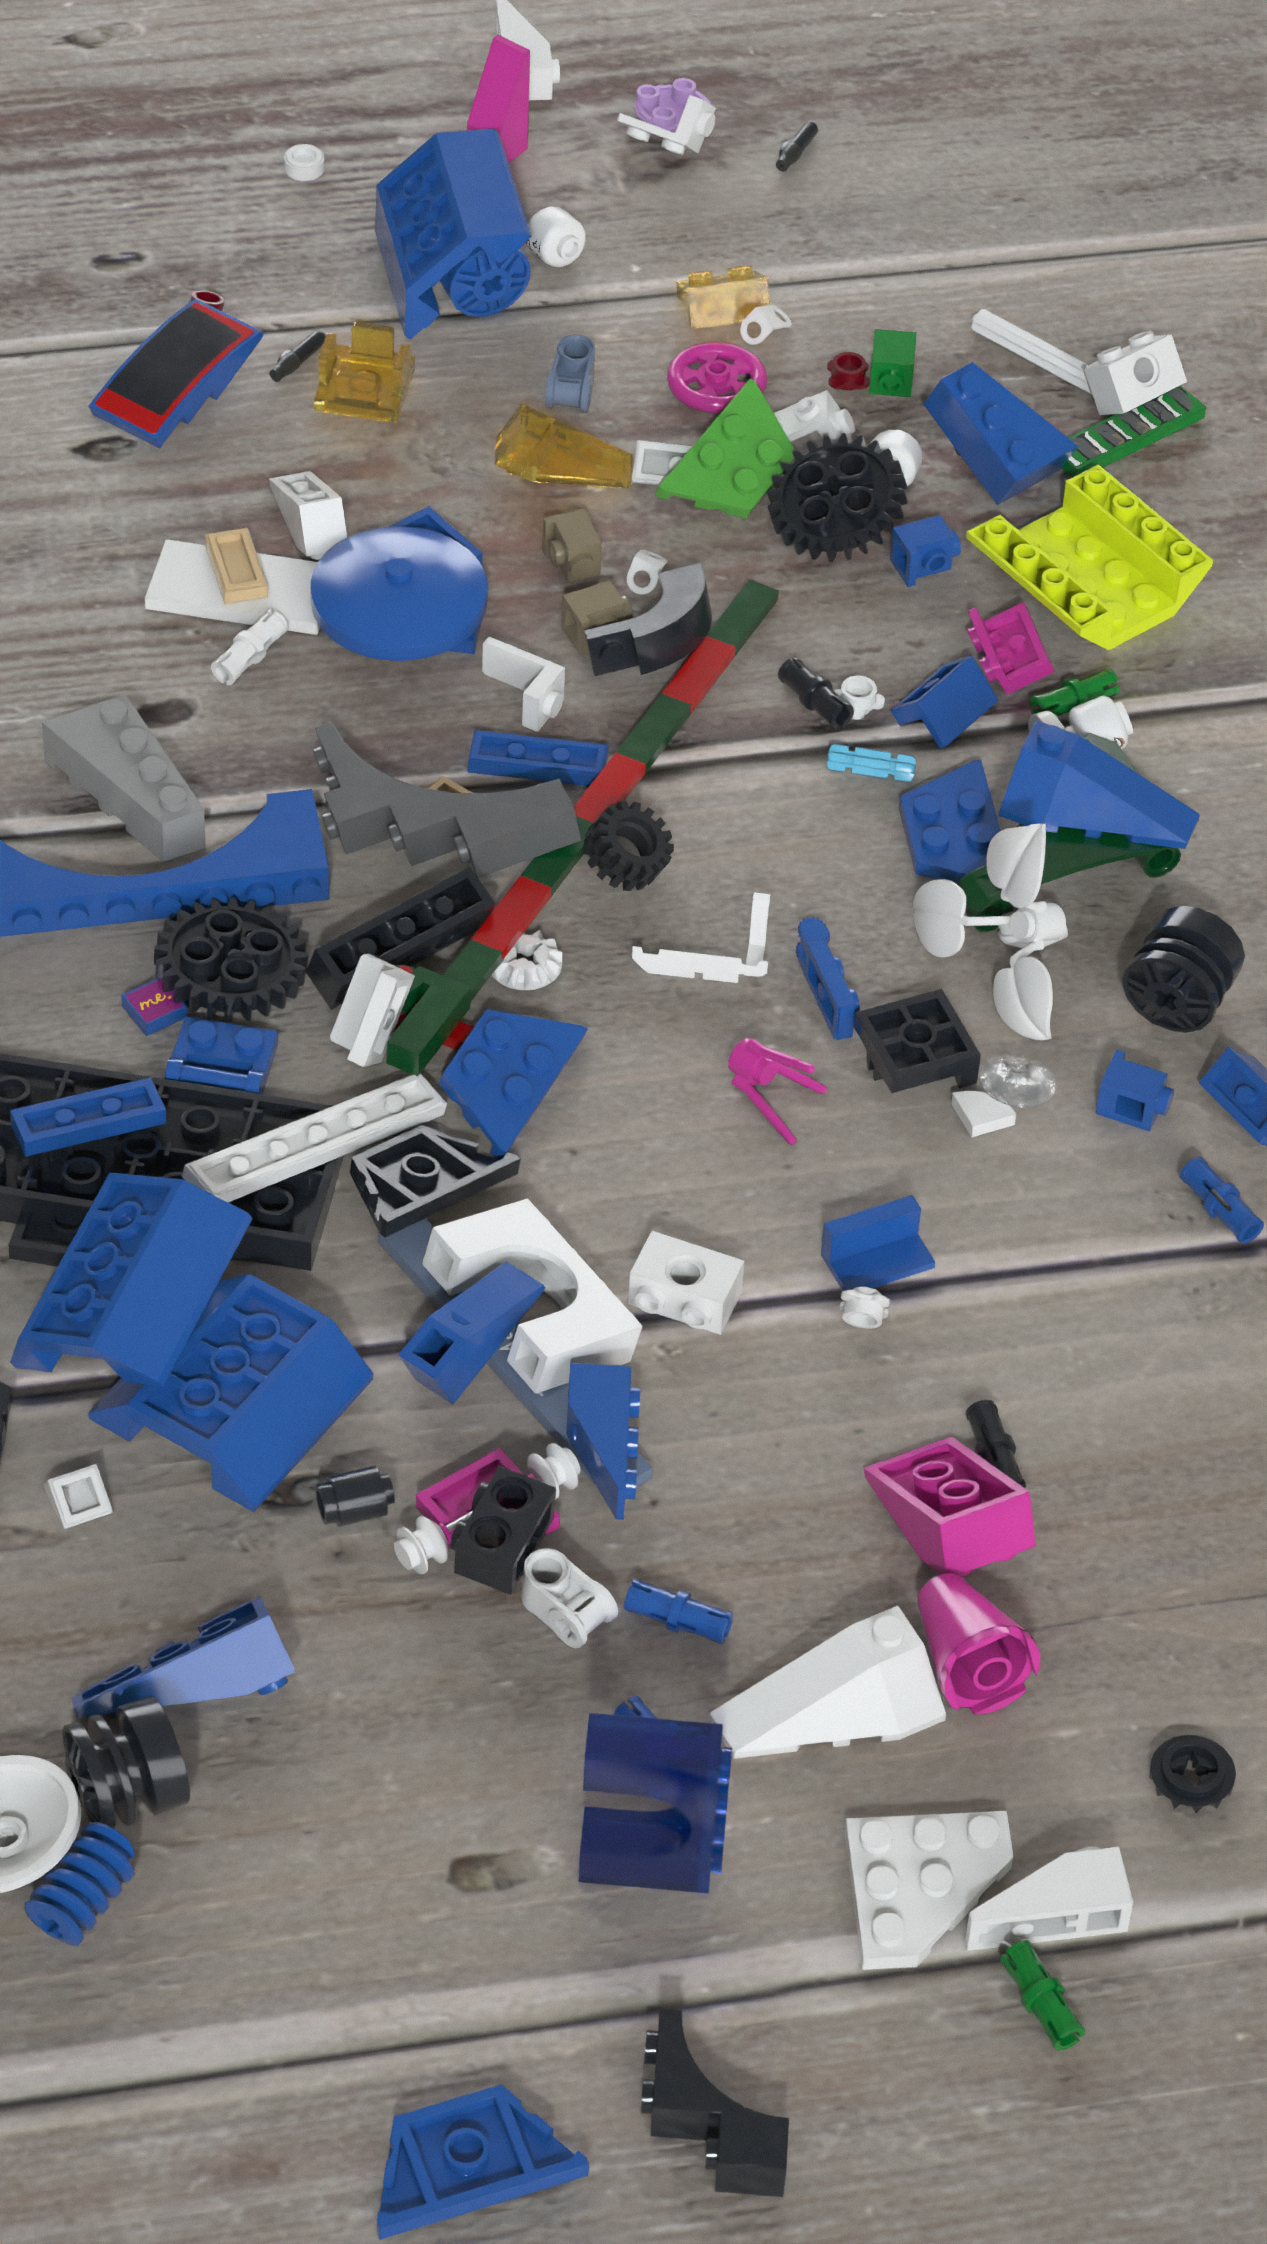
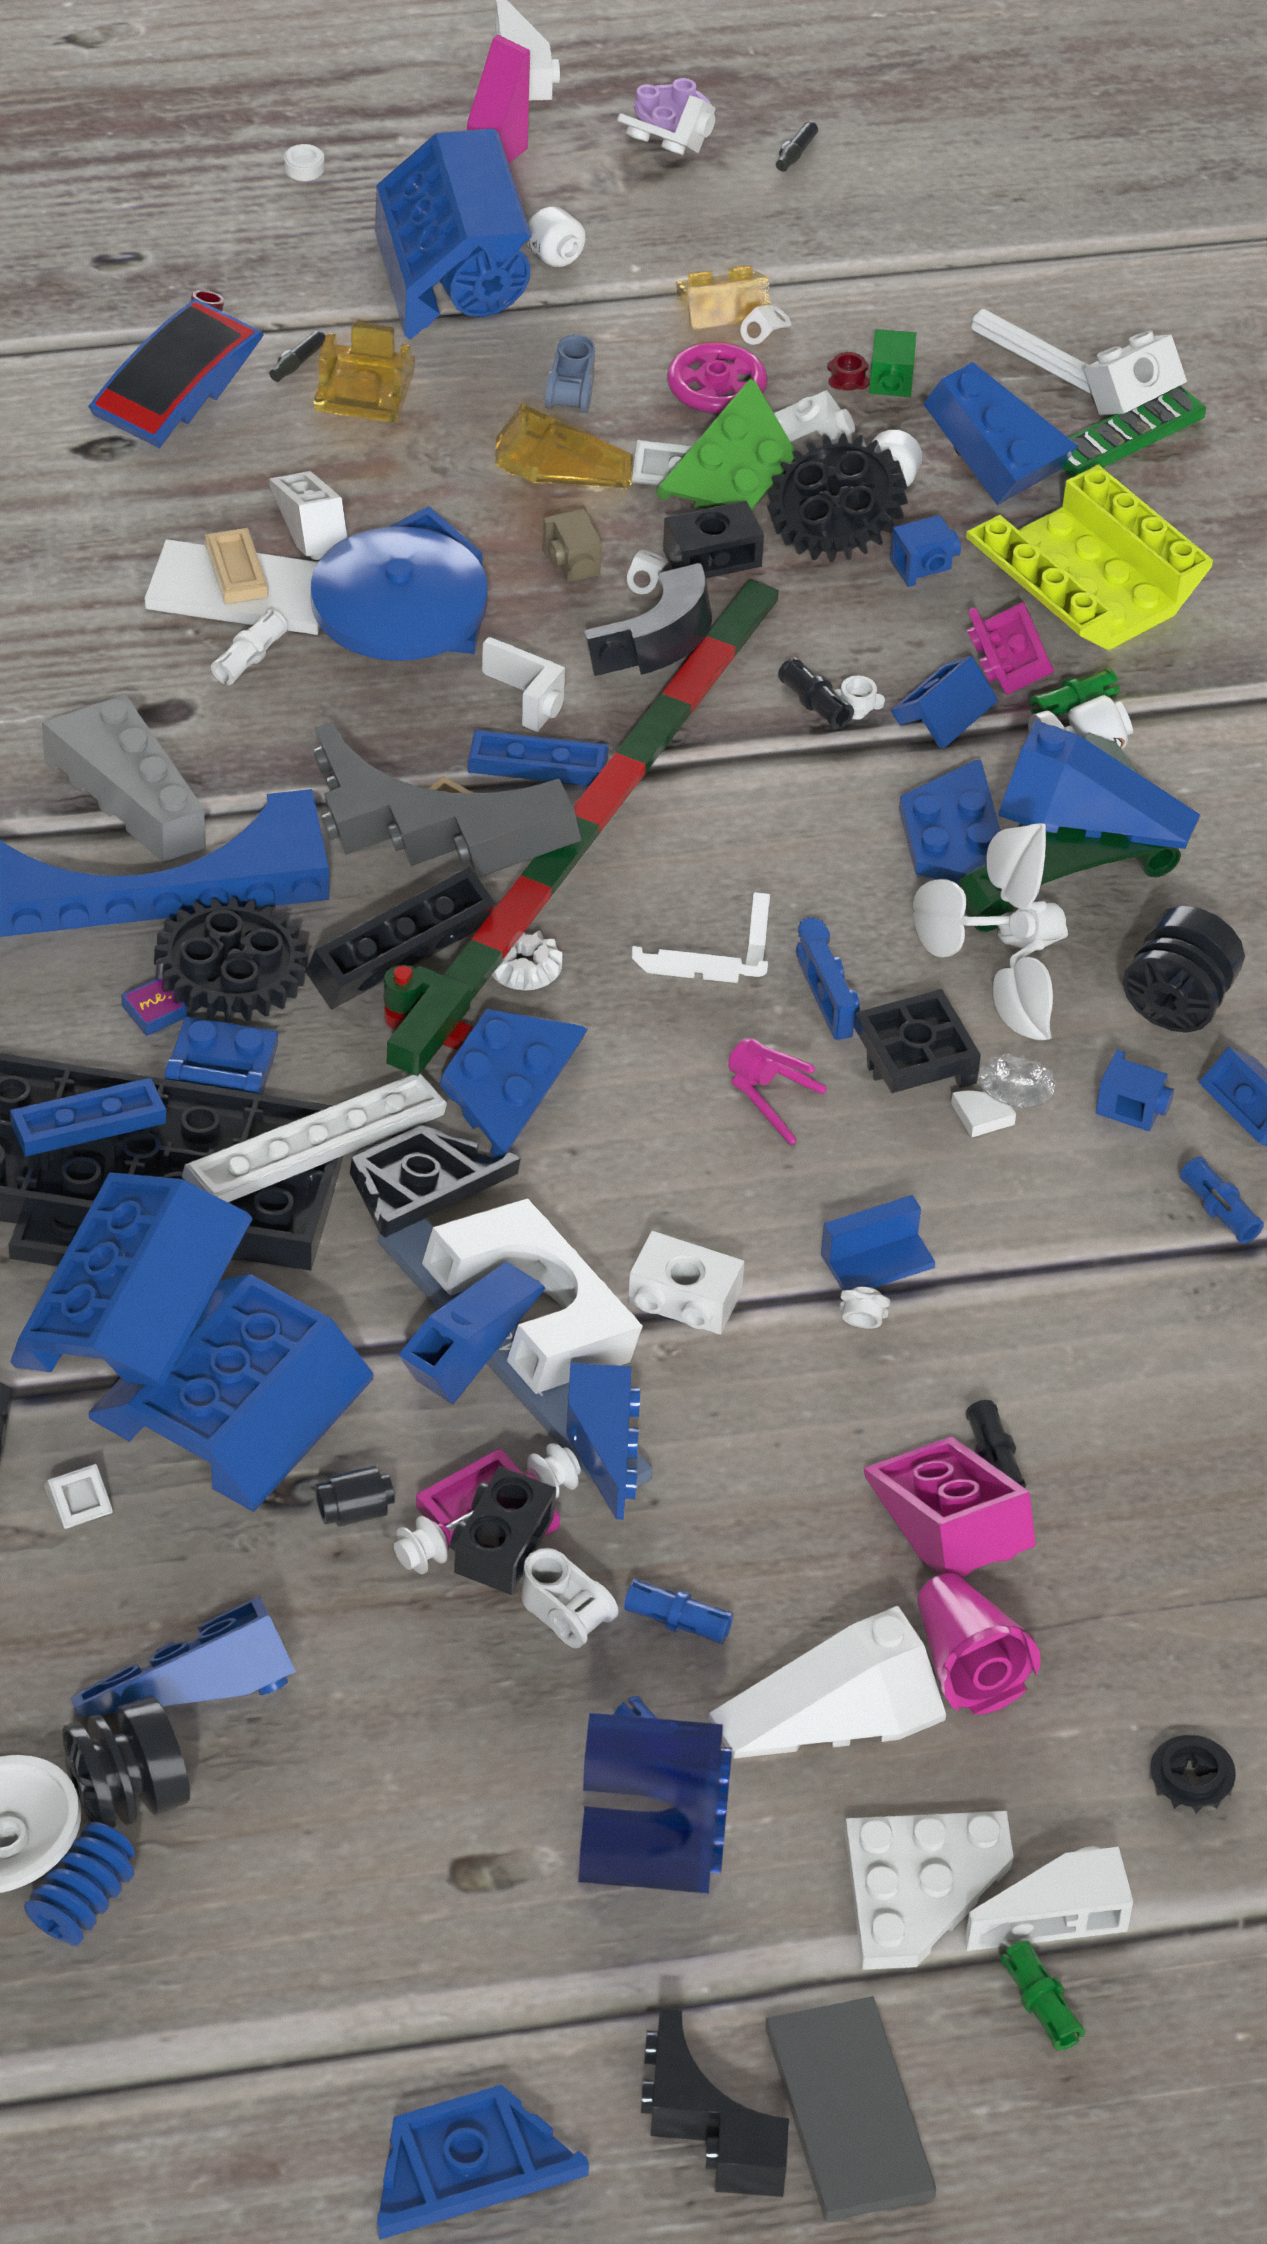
white panel [330,954,415,1067] -> none
dark tan brick [561,581,633,655] -> none
black tyre [583,801,674,891] -> none
medium azure axle [827,744,916,783] -> none
none -> black brick [663,501,764,579]
none -> dark grey tile [765,1996,937,2222]

